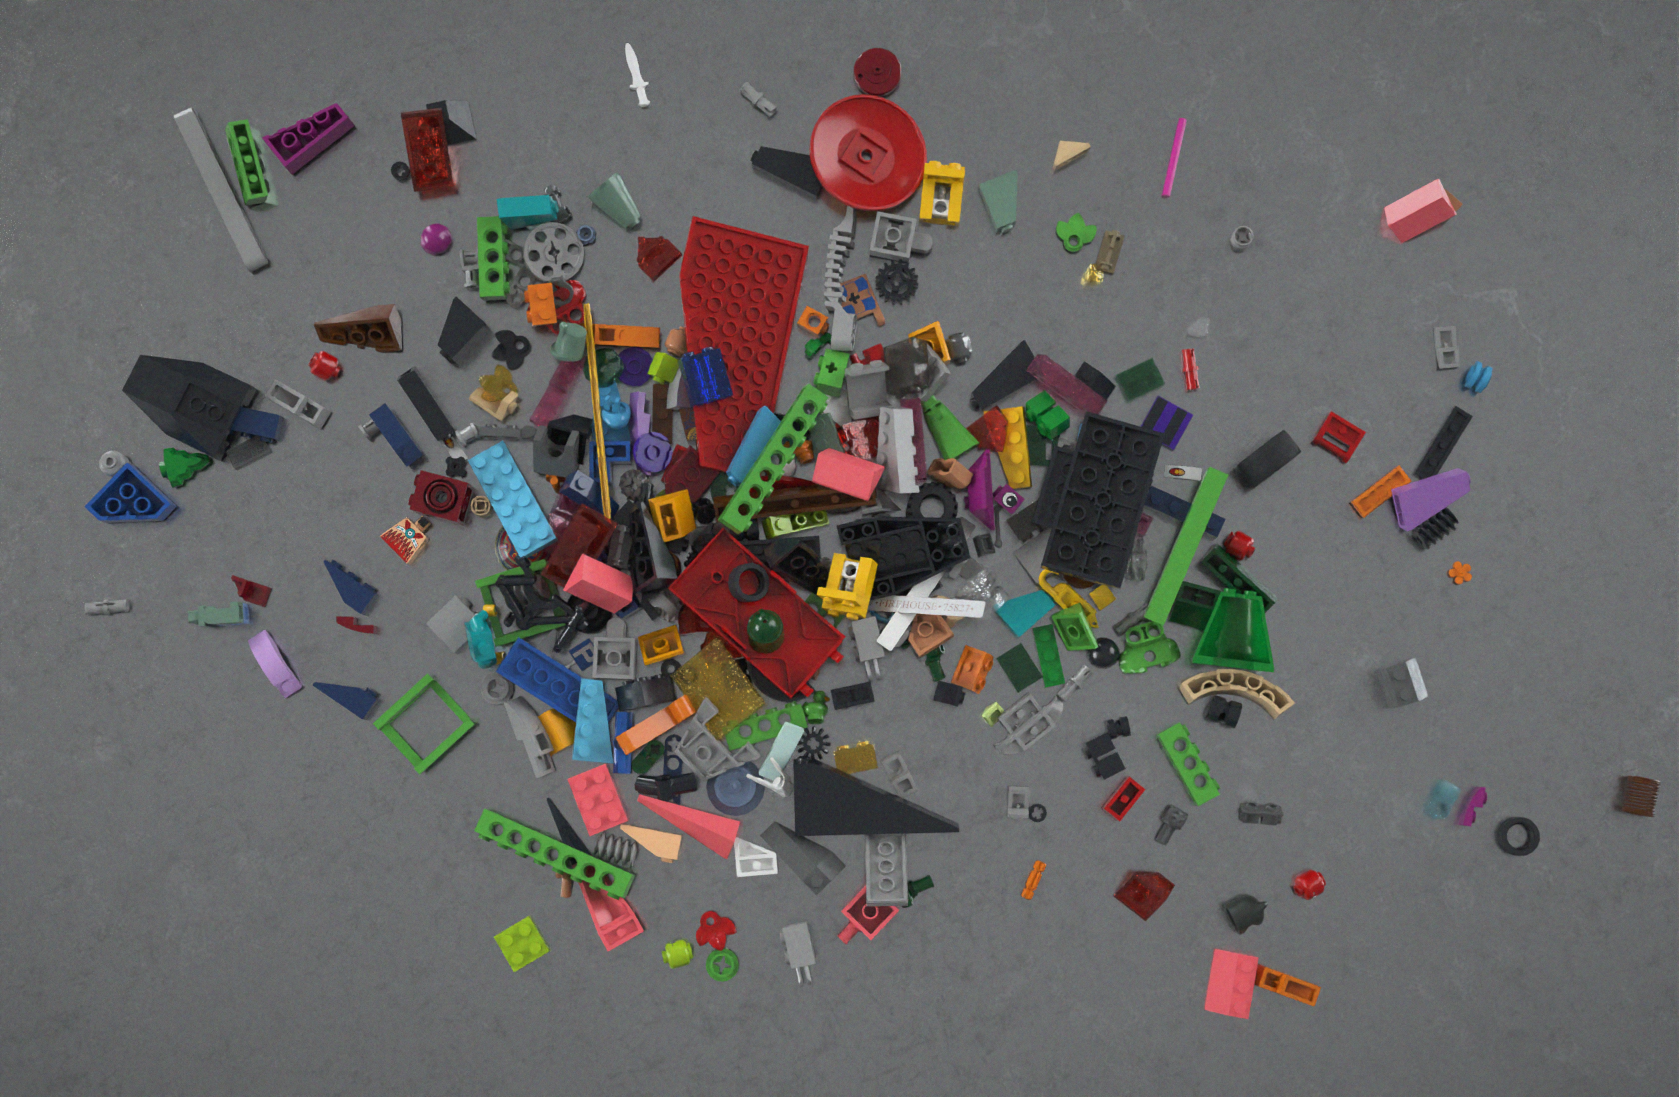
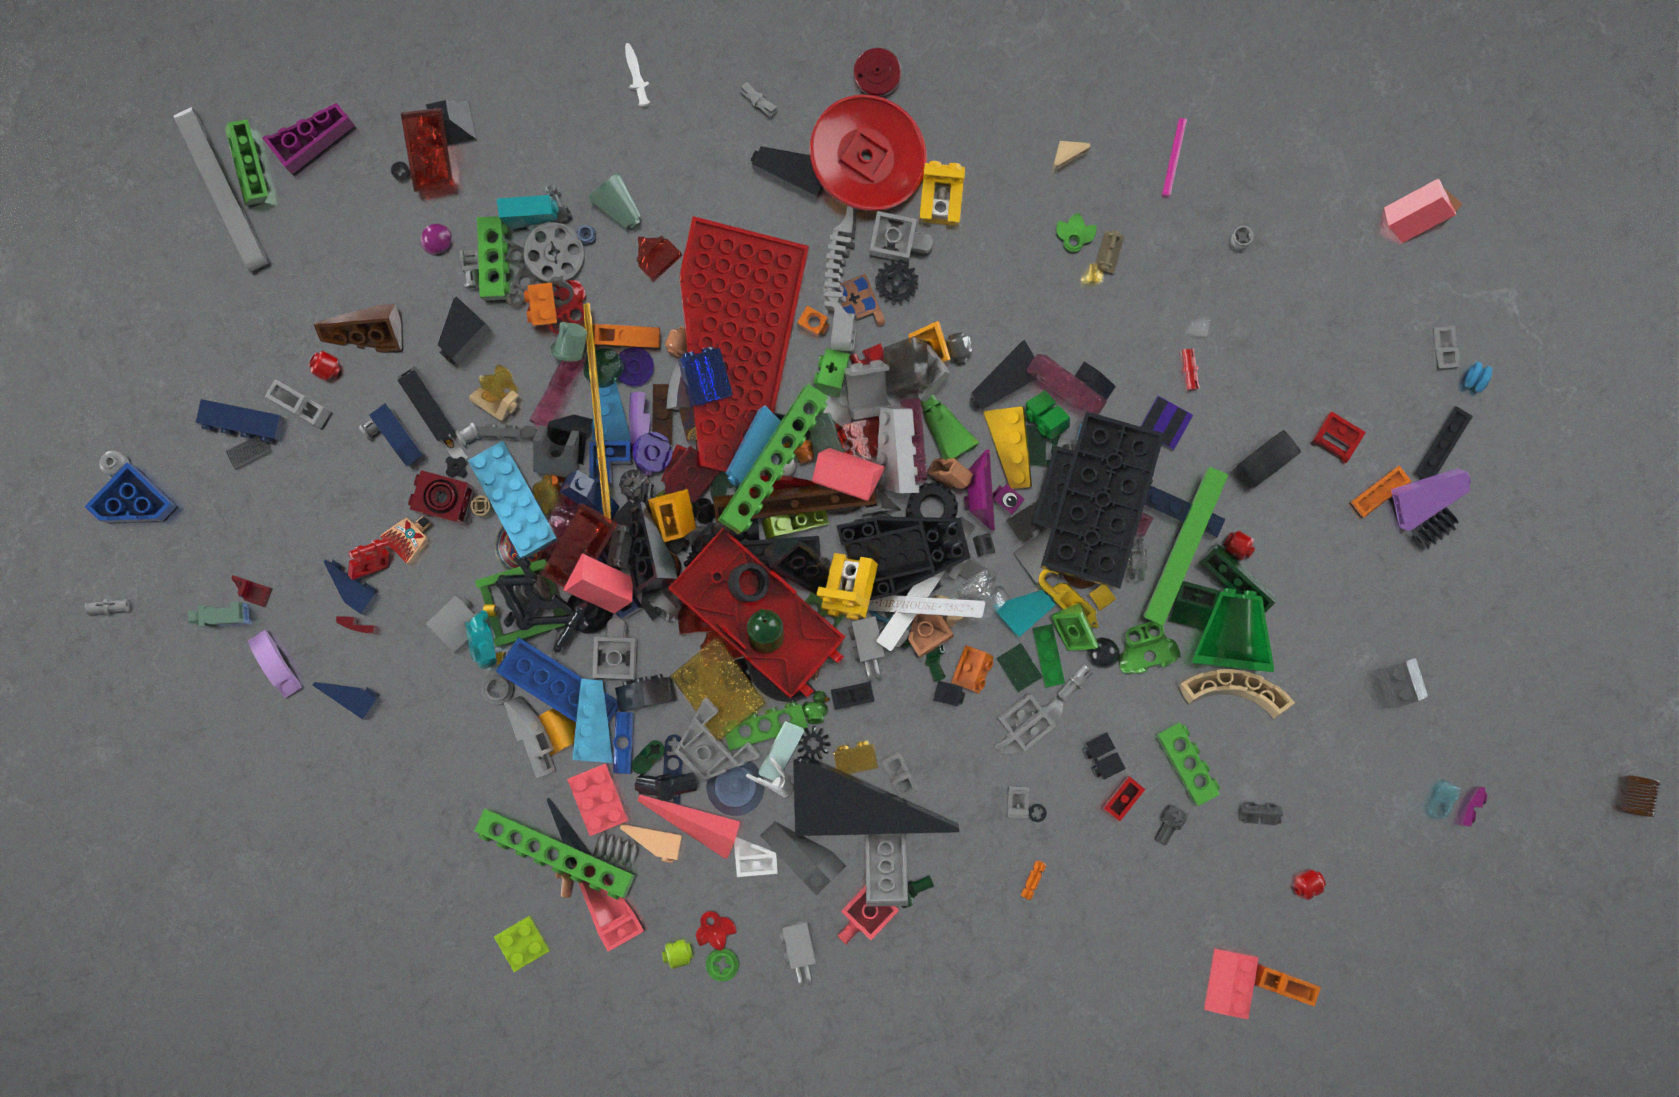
black wedge [122,355,257,461] -> none
green rock [159,447,210,488] -> none
bright green piece [373,673,475,775] -> none
black plate [491,330,530,369] -> none
blue piece [565,638,594,671] -> none
dark azure piece [601,395,631,429] -> none
orange beam [615,694,697,755] -> none
light orange slope [638,625,686,667] -> none
lime brick [647,352,681,385] -> none
black plate [661,659,681,679] -> none
green plate [804,332,842,359] -> none
clear red slope [966,405,1009,452] -> none
sand green slope [978,170,1018,233] -> none
yellowish green slope [982,702,1005,727] -> none
light grey hinge [993,505,1003,547] -> none
black wheel [1106,716,1131,740] -> none
light grey pin [1113,603,1148,636] -> none
clear red slope [1113,872,1175,921] -> none
clear green plate [1116,358,1165,402] -> none
white sticker [1164,465,1202,481] -> none
black wheel [1206,695,1242,729] -> none
pearl dark grey piece [1224,895,1268,935] -> none
orange plant [1448,561,1472,584] -> none
black tyre [1498,817,1540,856] -> none
none -> red plate [348,538,389,580]
none -> clear yellow plate [533,474,559,515]

